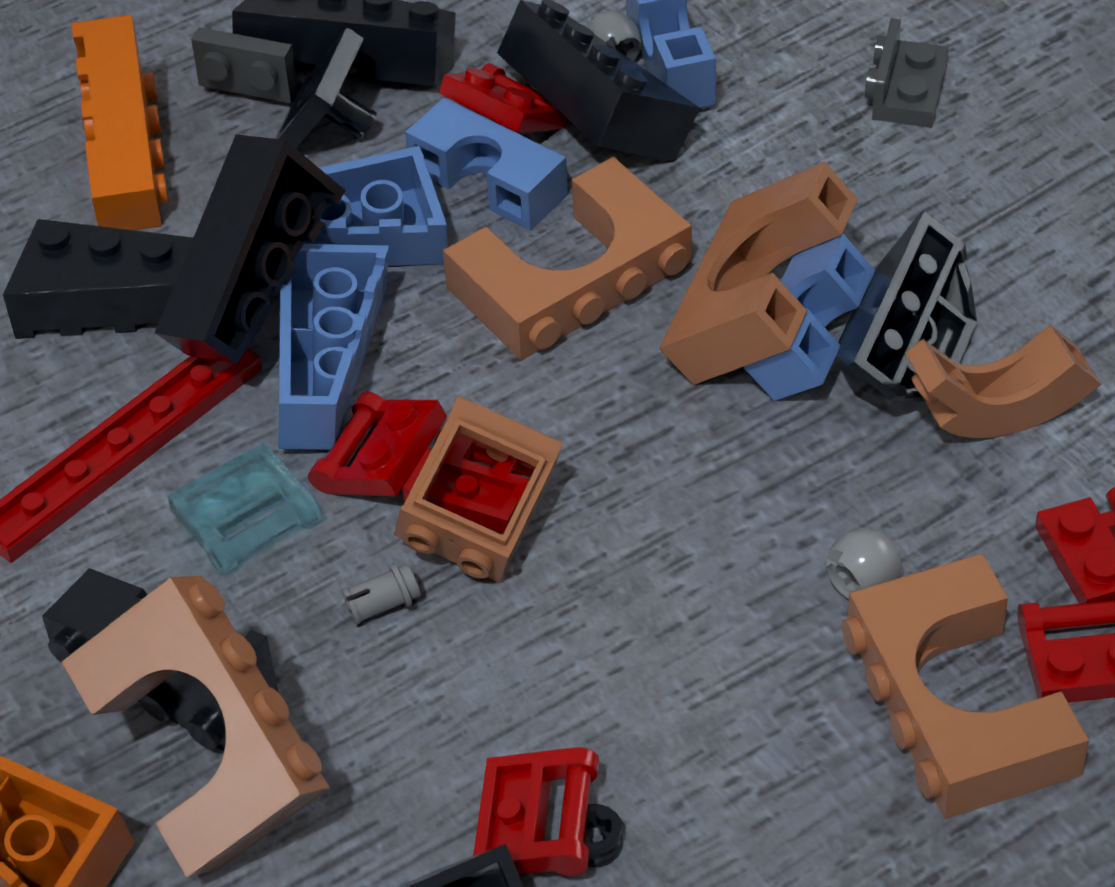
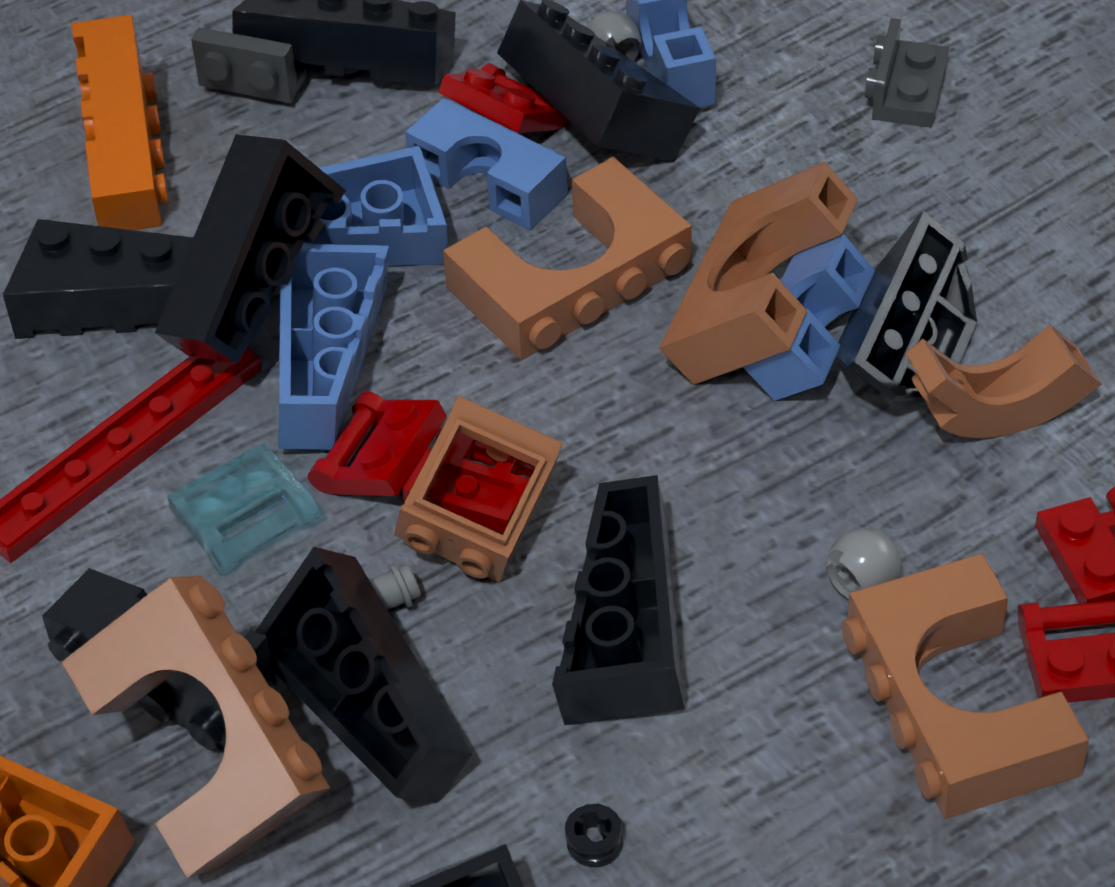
black tile [275,27,377,149] -> none
red plate [473,747,599,876] -> none
none -> black wedge [255,547,473,803]
none -> black wedge [552,475,685,726]

